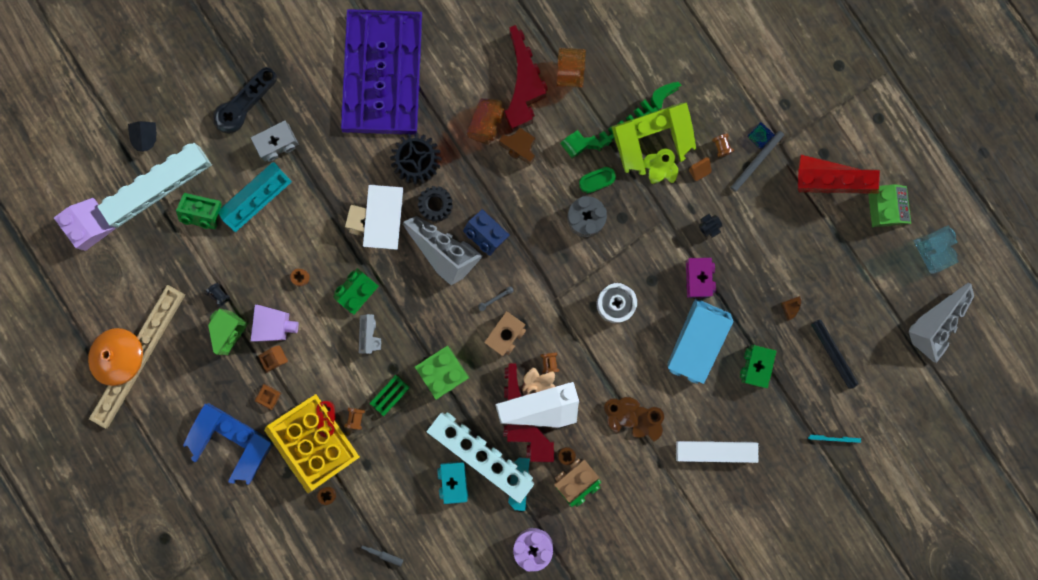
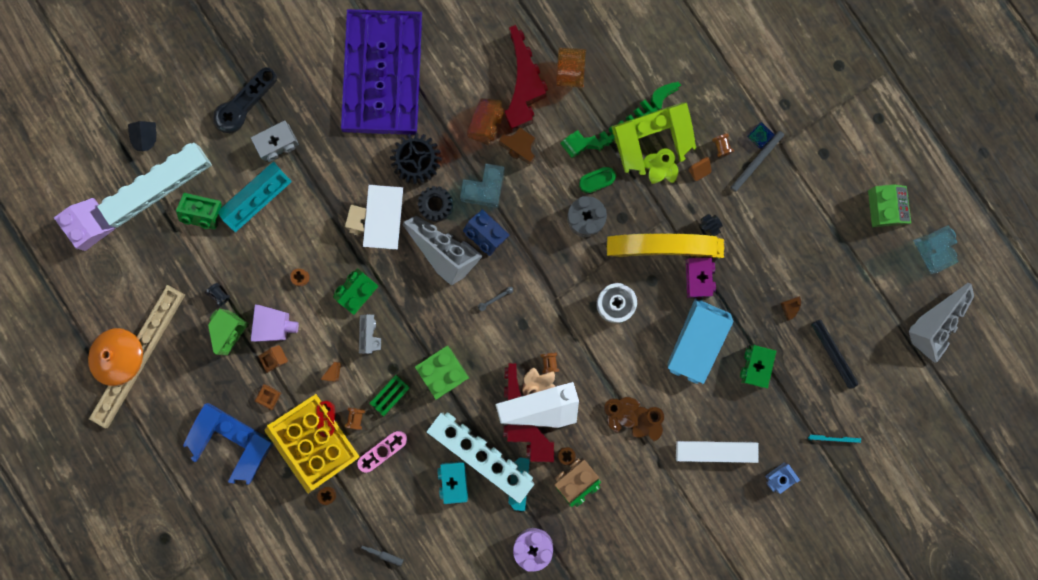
medium nougat brick [484,311,526,356] -> none
red wedge [798,155,880,194] -> none
none -> dark orange slope [321,362,341,382]
none -> bright pink beam [358,431,407,473]
none -> clear light blue brick [460,164,505,208]
none -> yellow arch [607,234,724,259]
none -> medium blue brick [765,463,800,494]

